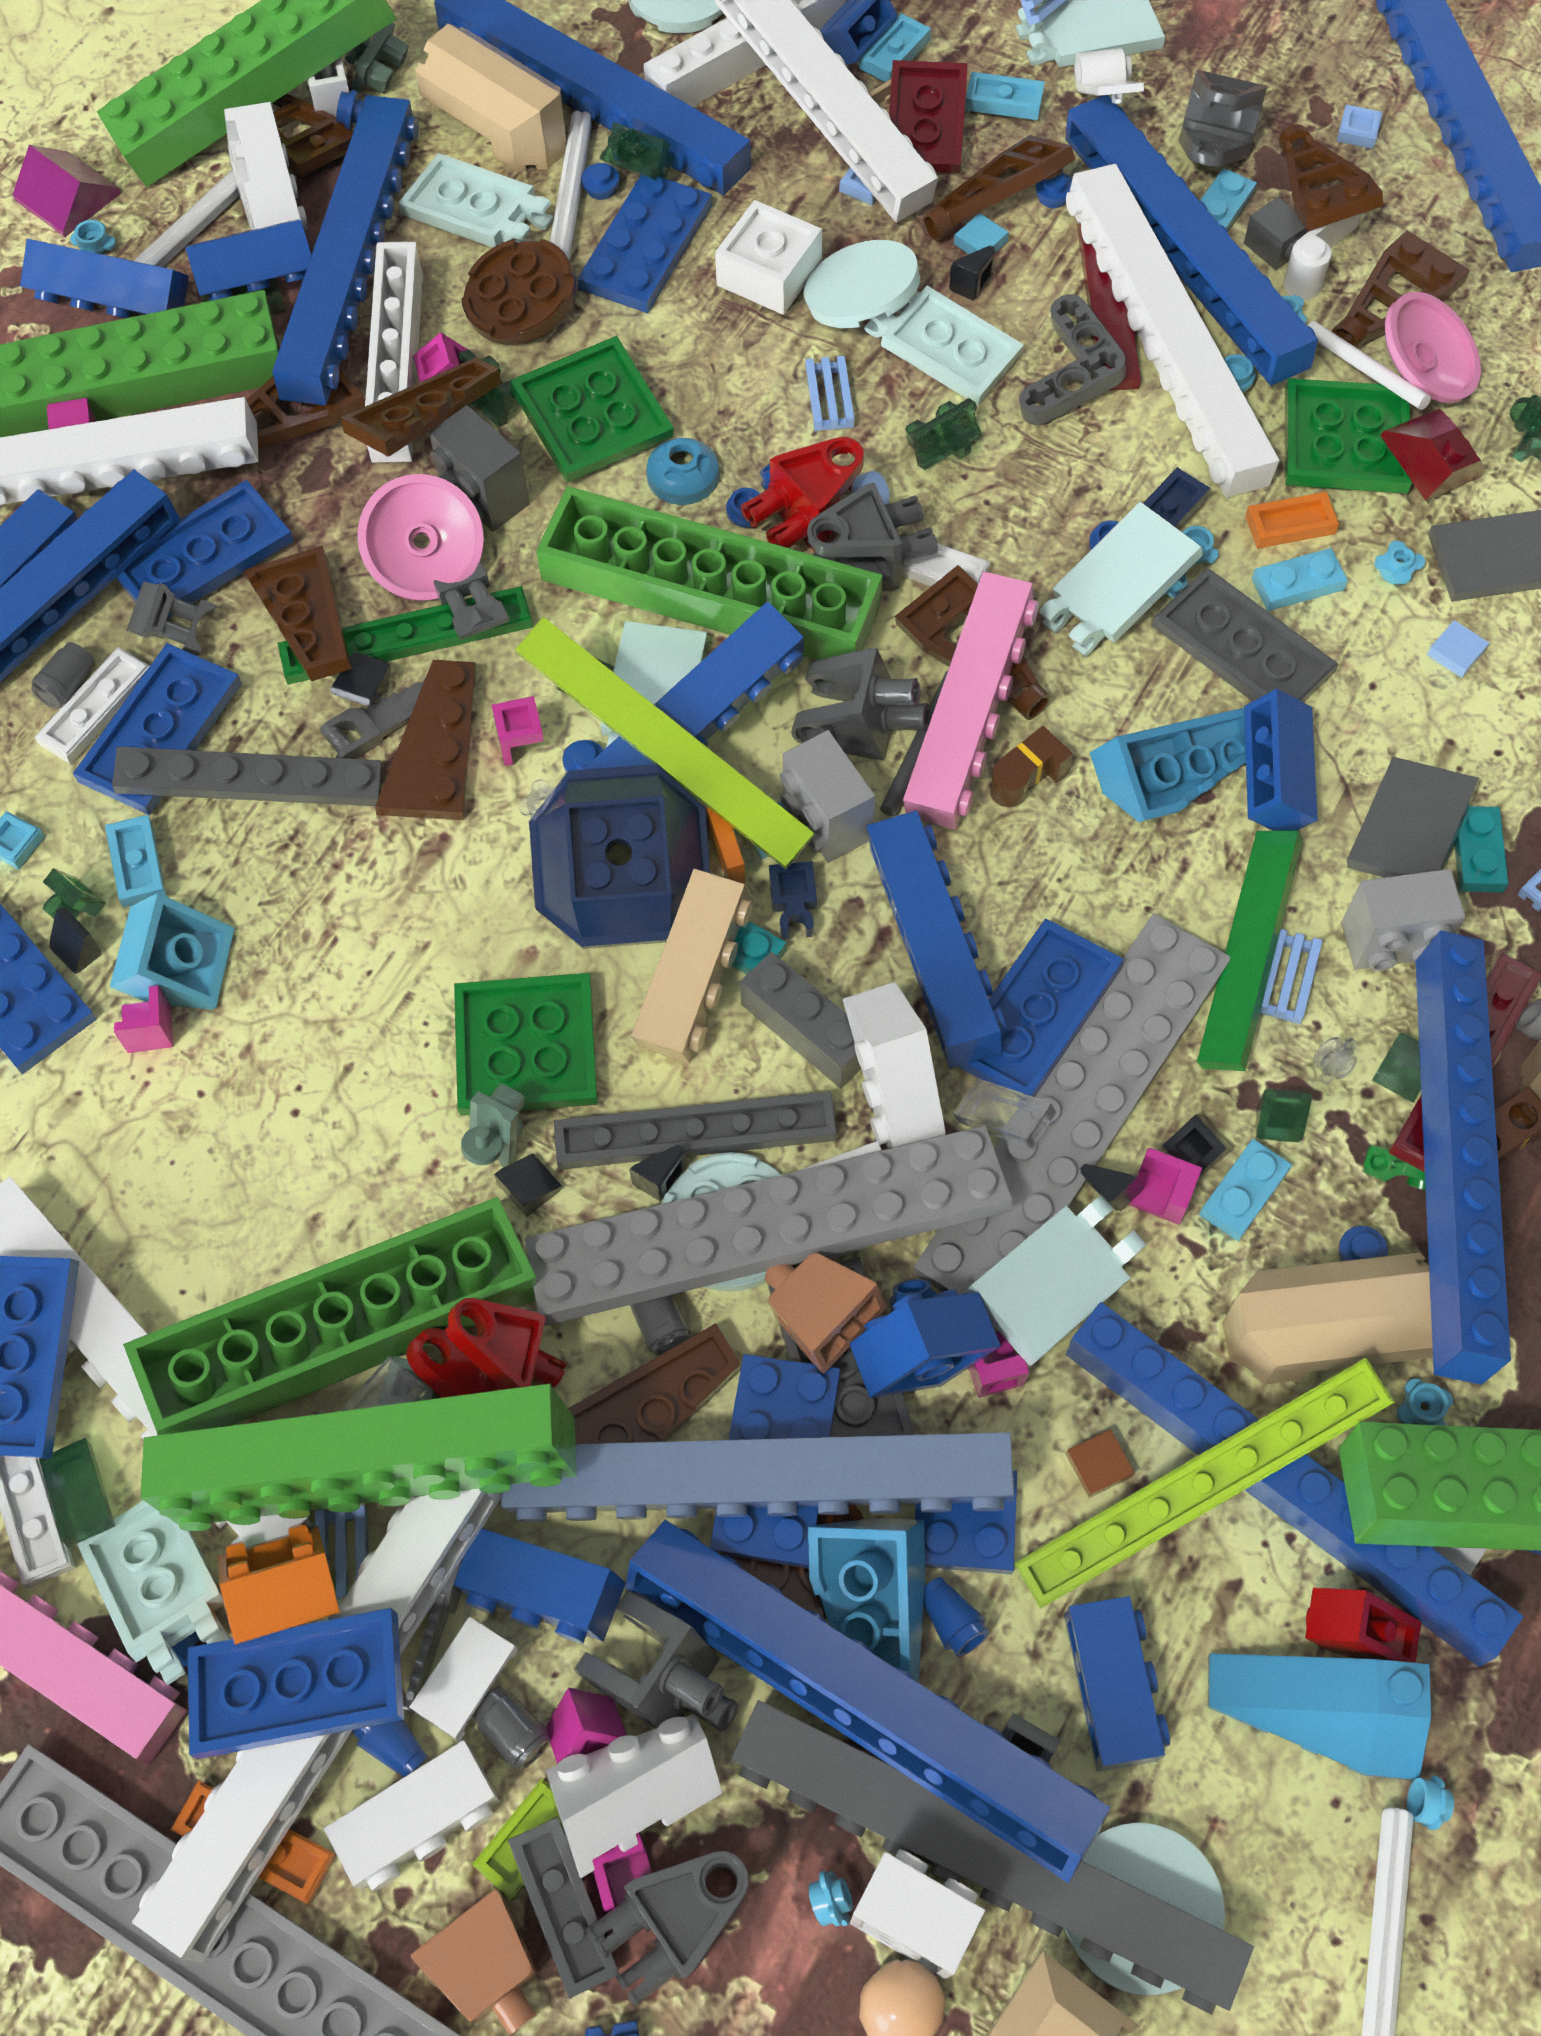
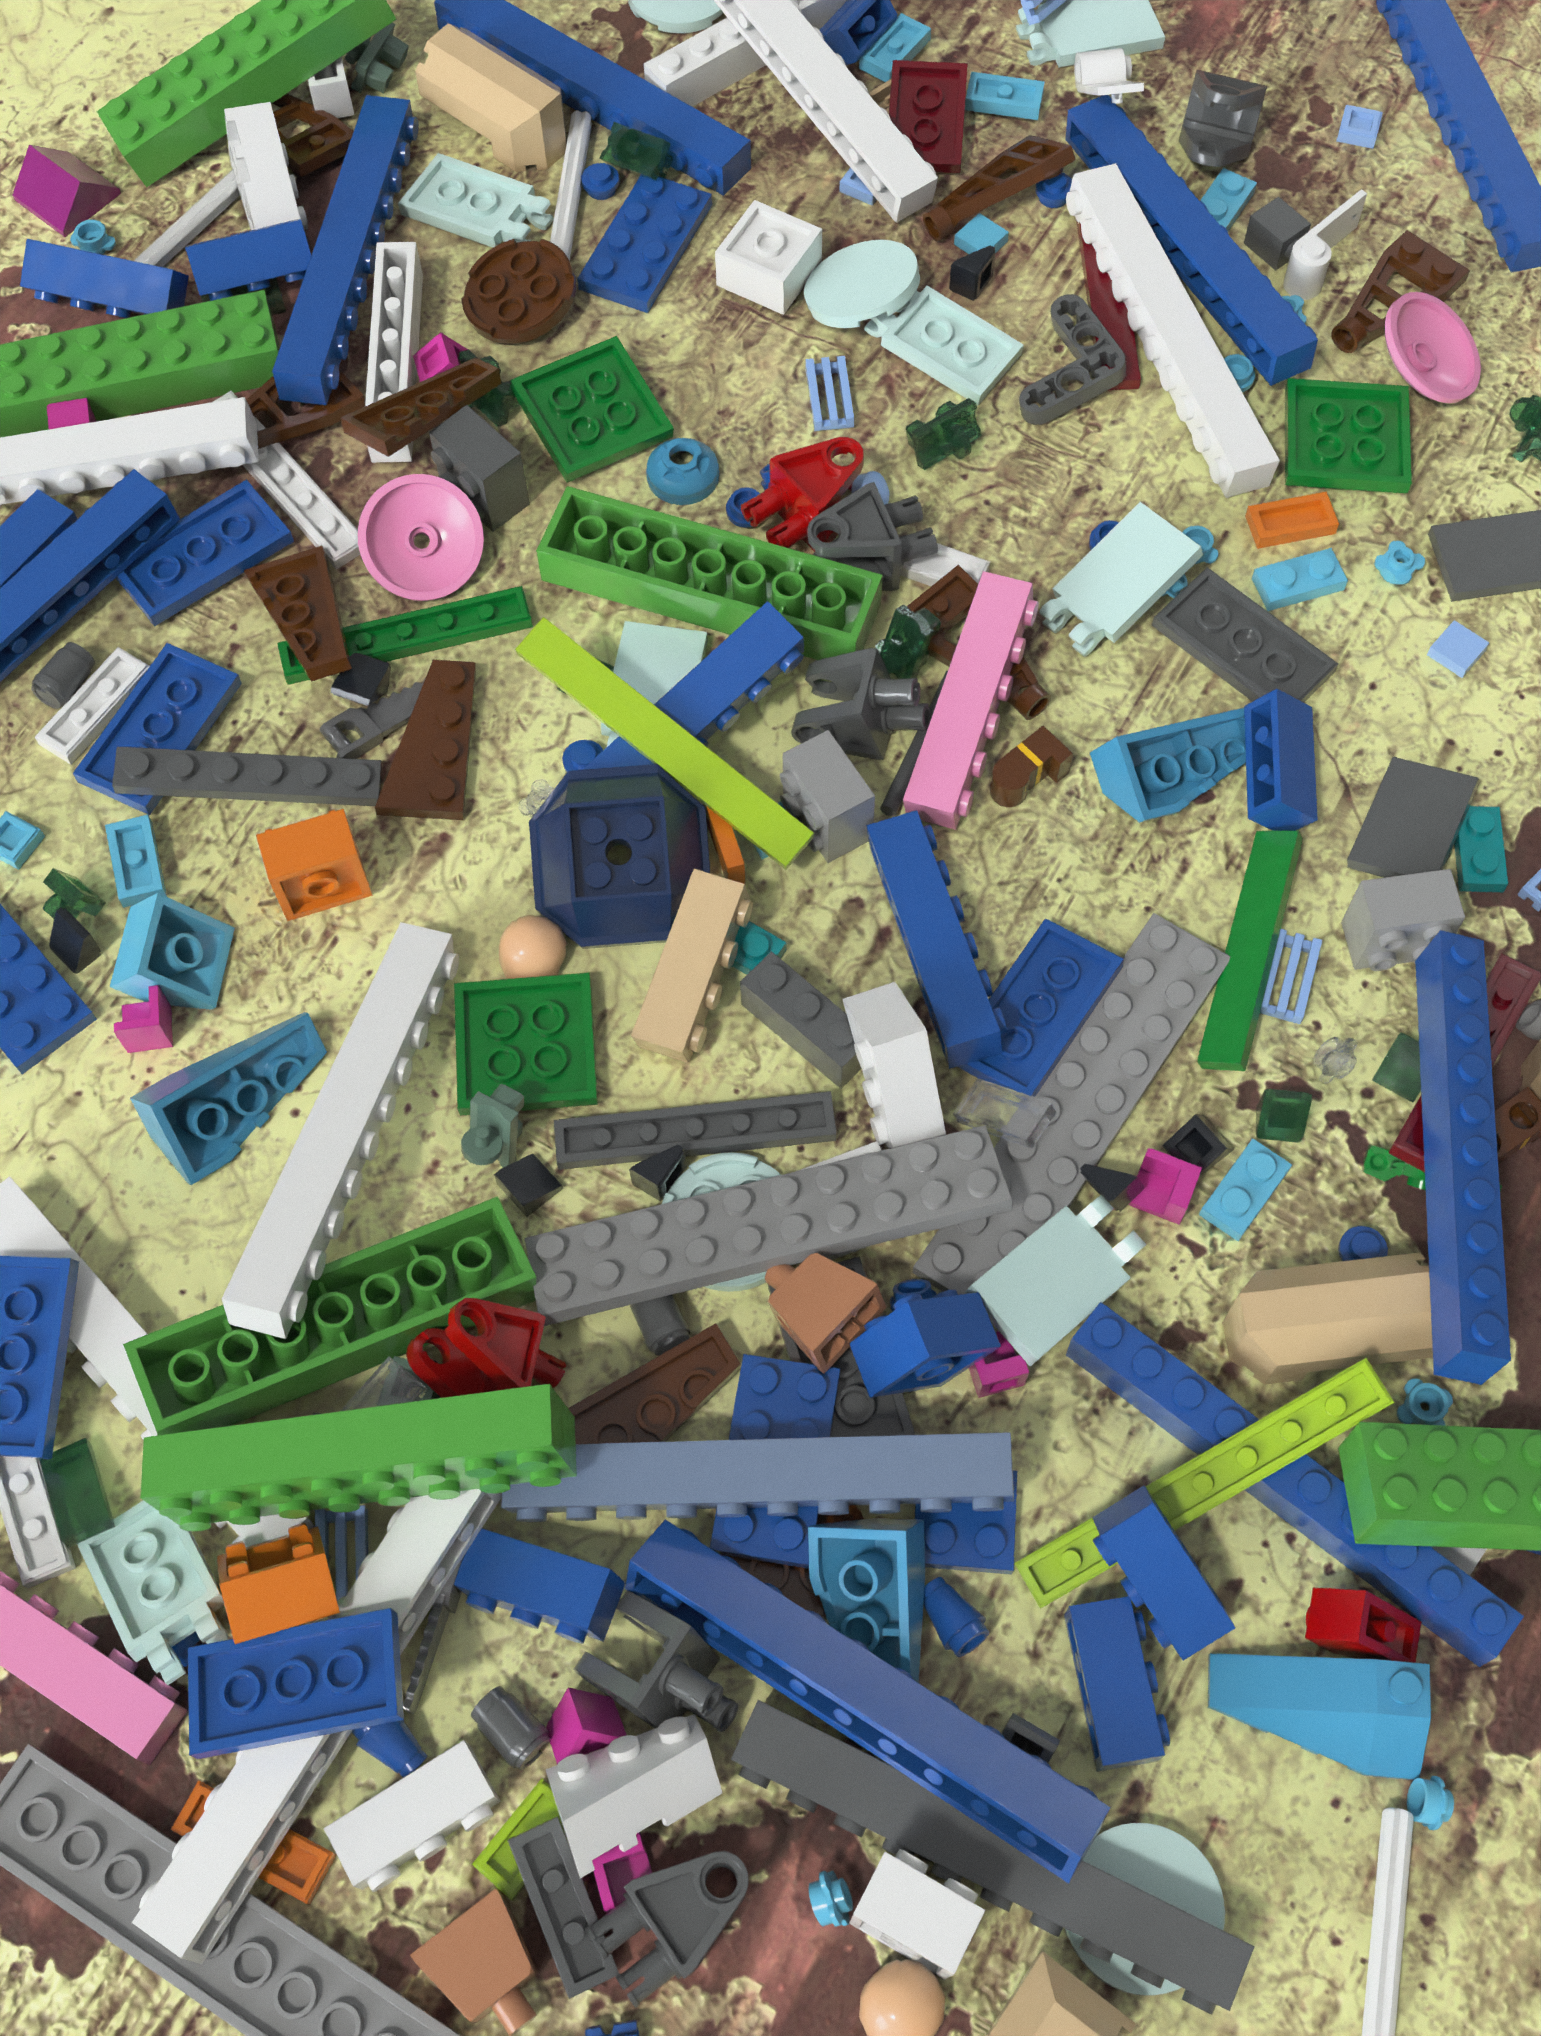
dark grey piece [126,581,217,656] -> none
blue plate [336,90,364,130] -> none
white hinge [410,1617,518,1742] -> none
dark grey piece [433,563,509,640] -> none
dark pink panel [491,696,544,766] -> none
dark blue plate [769,861,817,939] -> none
dark orange tile [1066,1429,1135,1498] -> none
dark blue plate [1143,467,1210,530] -> none
reddish brown plate [1279,124,1384,232] -> none
white bar [1307,321,1431,410] -> none
dark red slope [1380,409,1485,501] -> none
none -> dark azure wedge [130,1012,327,1185]
none -> white tile [213,391,360,570]
none -> white brick [222,922,459,1339]
none -> orange container [256,809,373,921]
none -> light nougat hair [499,915,567,979]
none -> clear green hips [875,605,941,679]
none -> blue brick [1092,1485,1236,1661]

